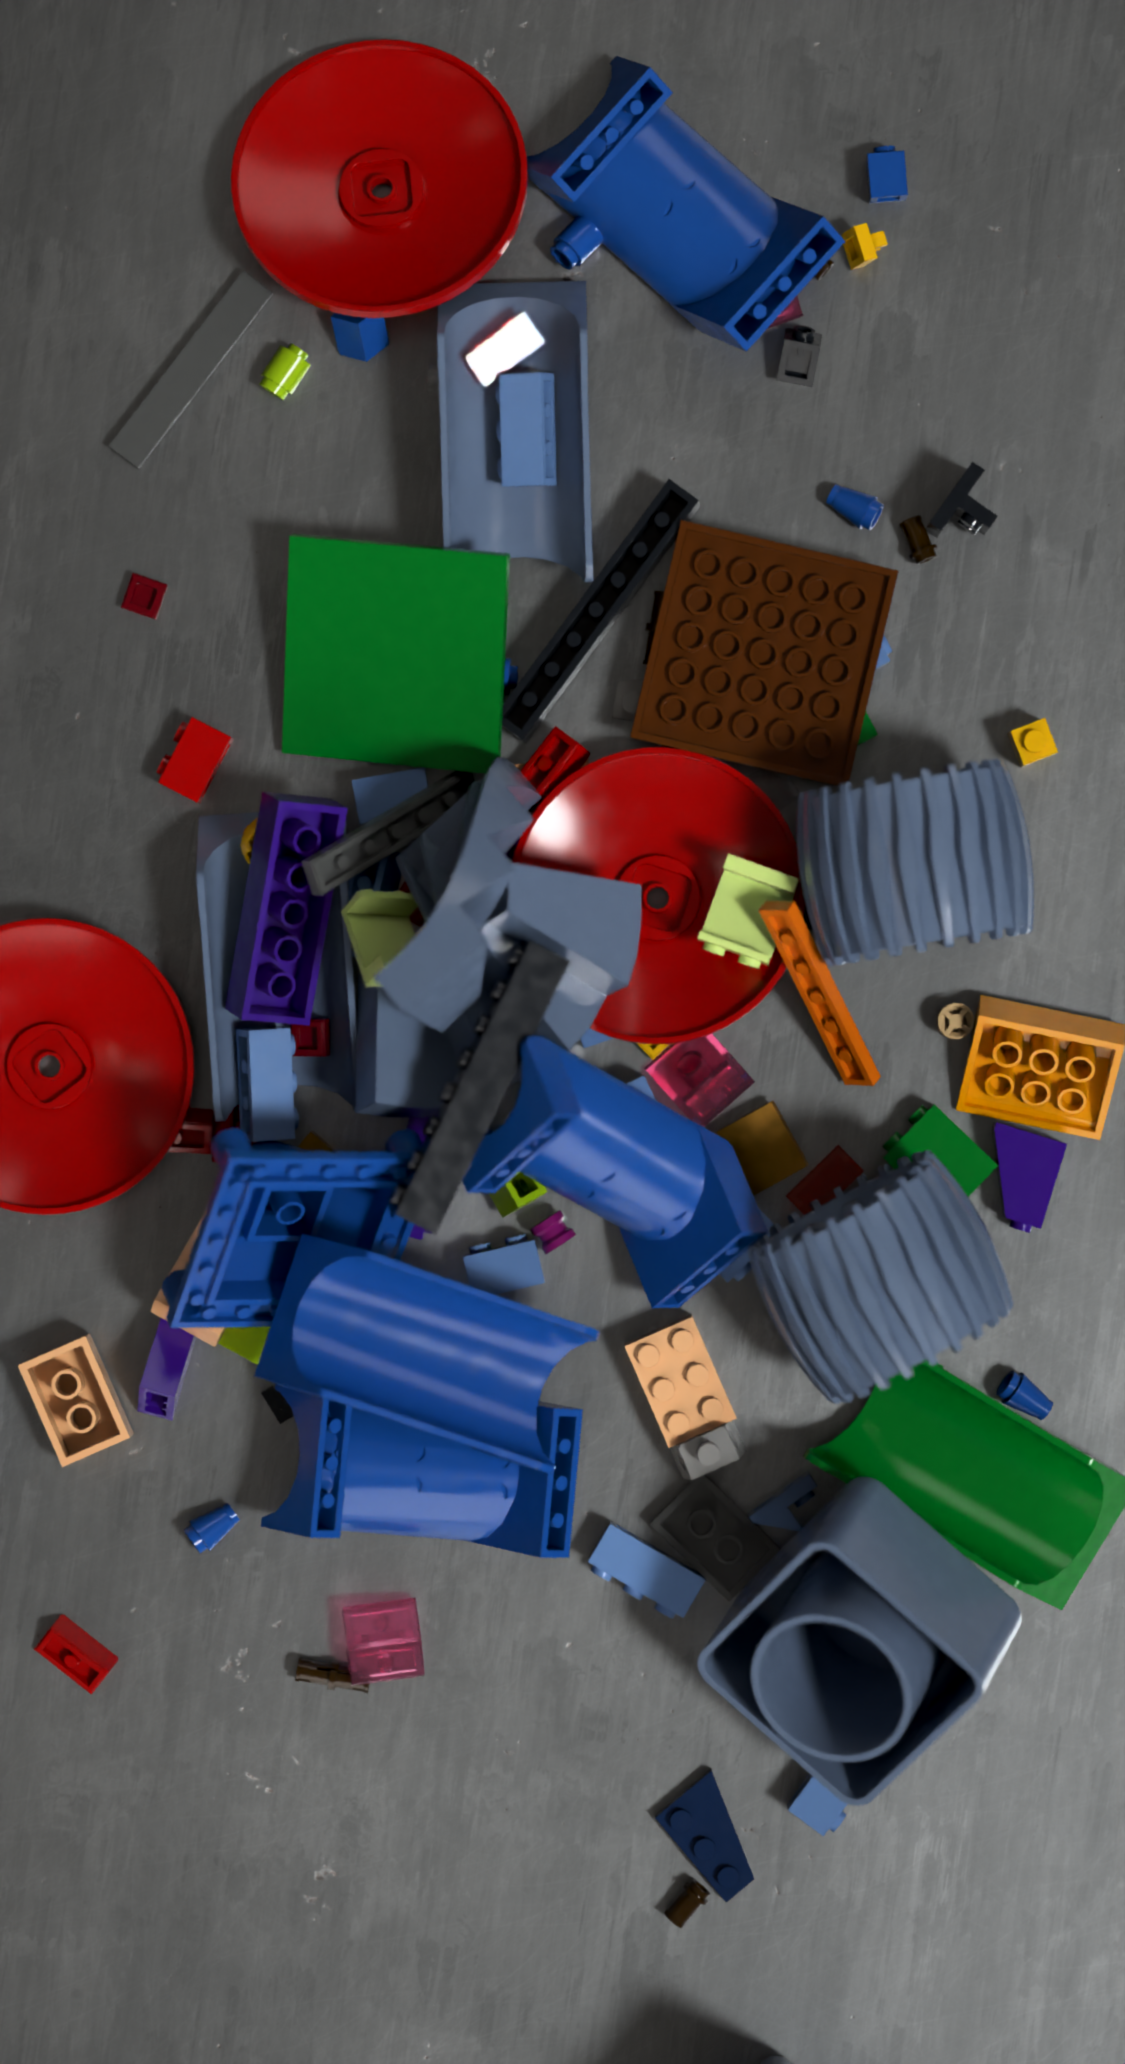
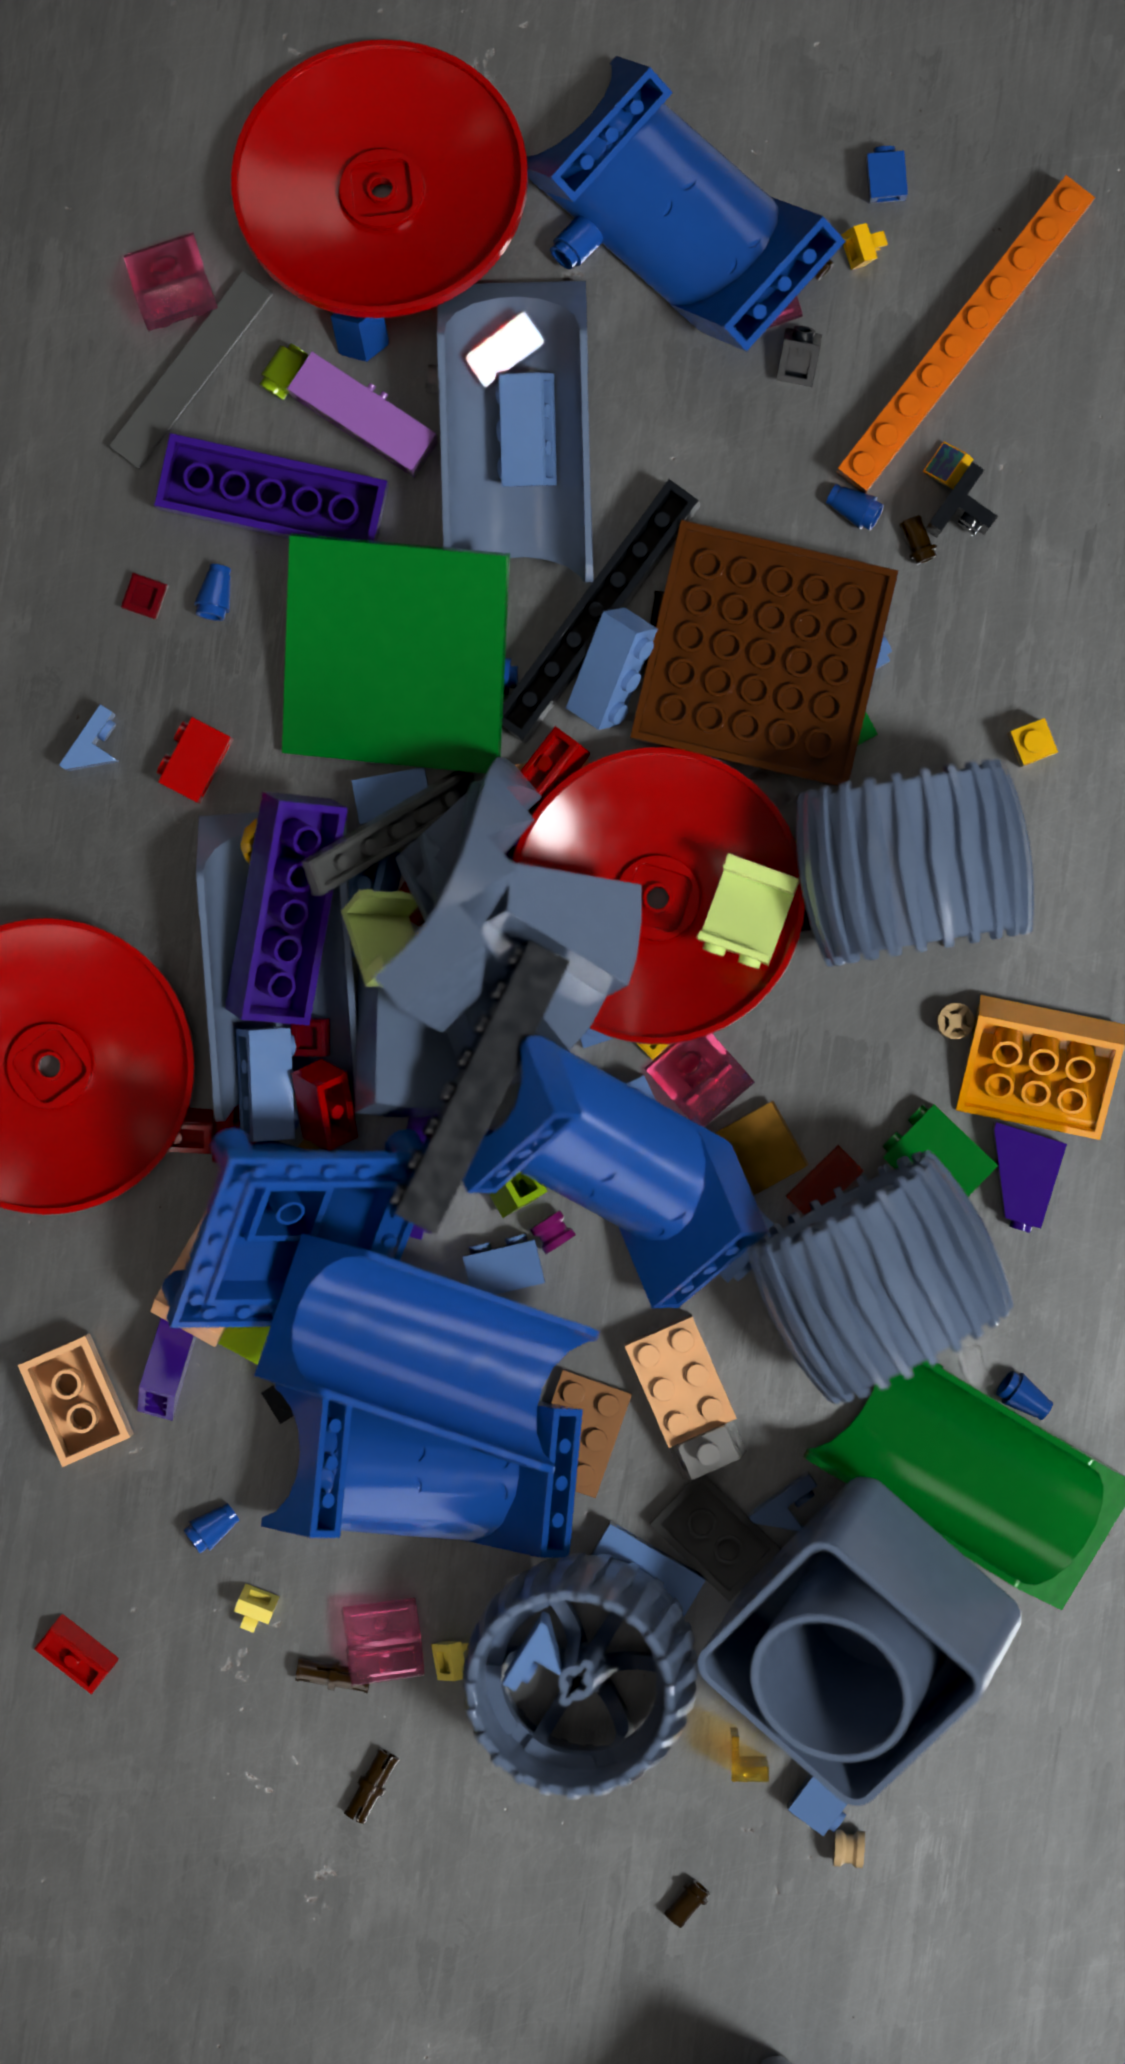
dark blue wing [655,1769,754,1902] -> none
orange plate [759,901,881,1086] -> none
none -> medium blue slope [59,704,119,771]
none -> clear pink slope [124,232,218,331]
none -> dark purple brick [154,433,389,541]
none -> blue cone [194,564,231,621]
none -> light yellow tile [234,1583,280,1633]
none -> medium lavender brick [287,352,439,479]
none -> red brick [291,1059,358,1152]
none -> dark brown pin [344,1748,400,1824]
none -> light yellow tile [431,1641,469,1681]
none -> sand blue wheel [463,1553,698,1799]
none -> medium blue slope [503,1611,563,1691]
none -> medium nougat plate [551,1369,632,1499]
none -> medium blue brick [566,607,658,730]
none -> clear yellow panel [730,1727,769,1782]
none -> tan wheel [833,1829,865,1868]
none -> orange brick [836,175,1095,493]
none -> tile [923,441,974,490]
none -> clear piece [956,1344,995,1391]

